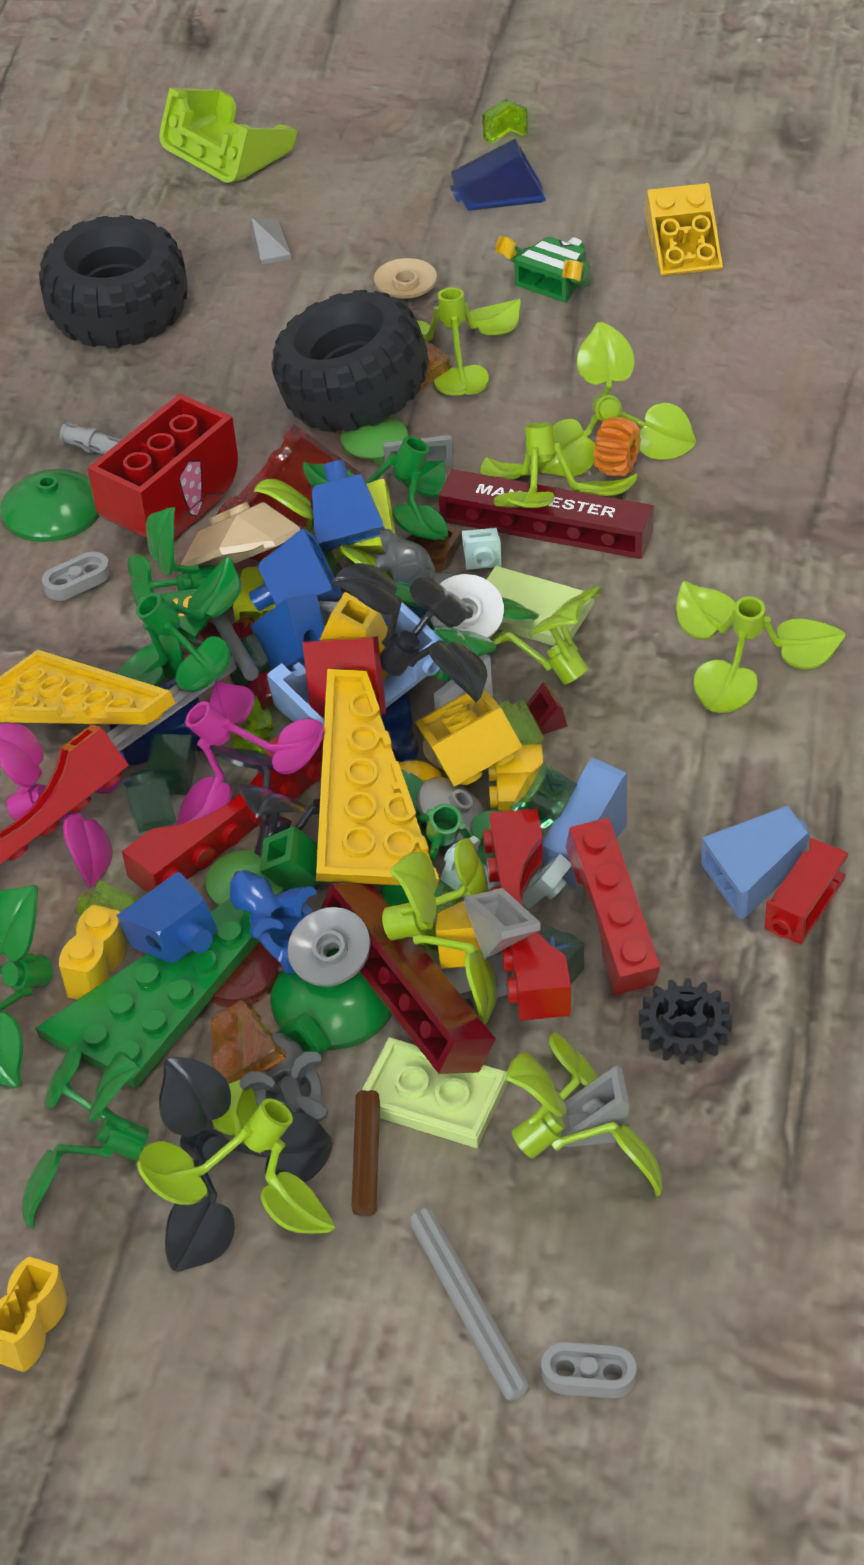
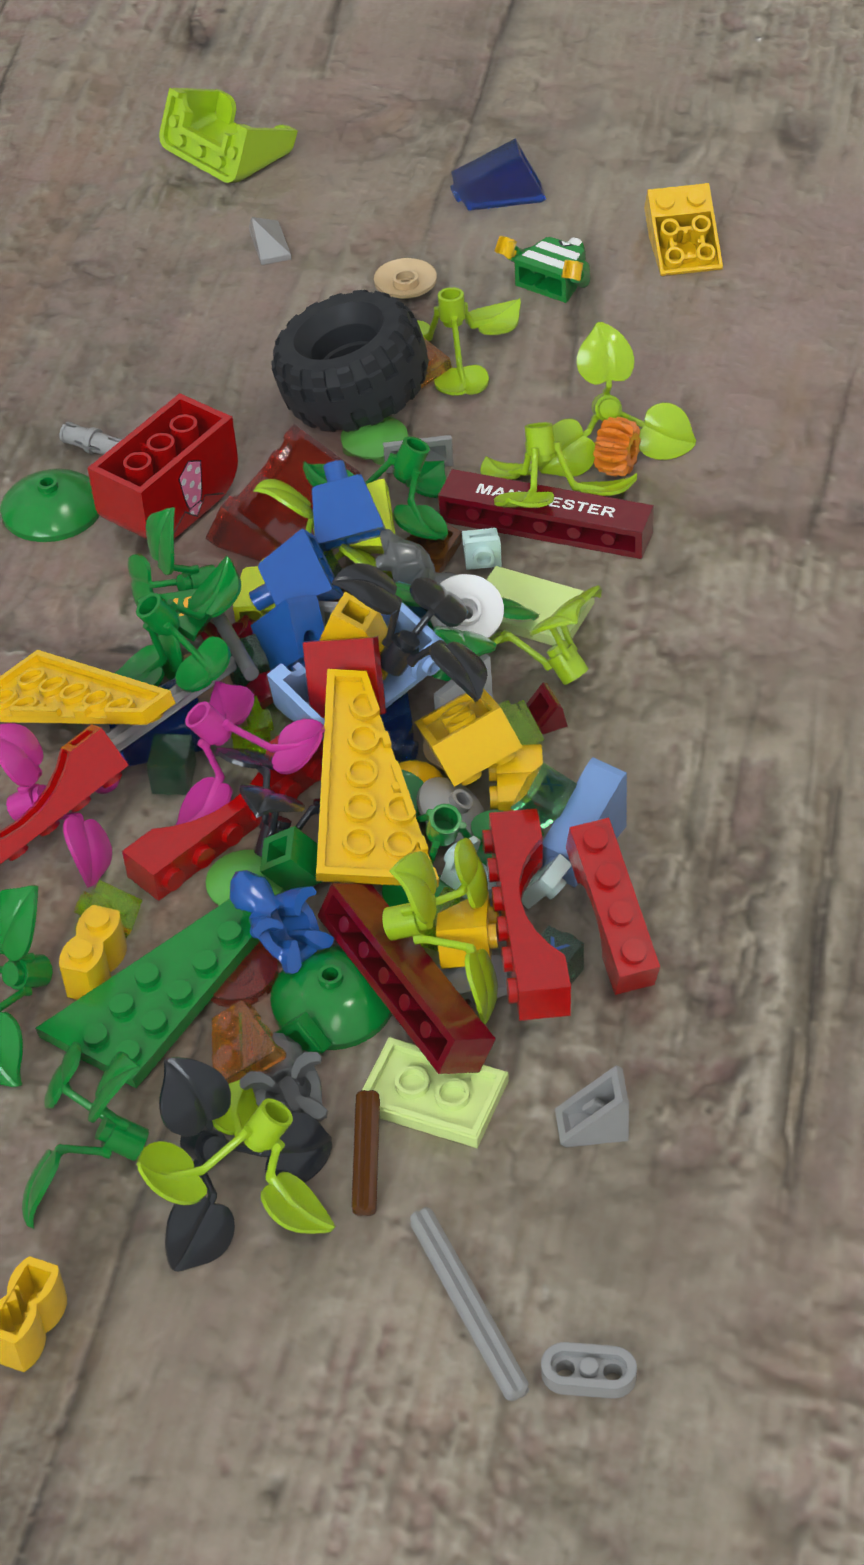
black tyre [39,215,188,348] -> none
light grey plate [42,552,111,601] -> none
blue torso [116,872,217,963] -> none
clear green brick [122,769,177,833] -> none
tan wedge [181,502,300,567] -> none
light grey dish [288,907,371,986] -> none
light grey slope [464,888,541,960] -> none
clear neon green bracket [482,99,528,143] -> none
lime plant [505,1032,662,1198] -> none
black gear [639,978,732,1065] -> none
lime plant [676,581,846,713] -> none
medium blue slope [701,806,810,920] -> none
red window [765,838,848,945] -> none

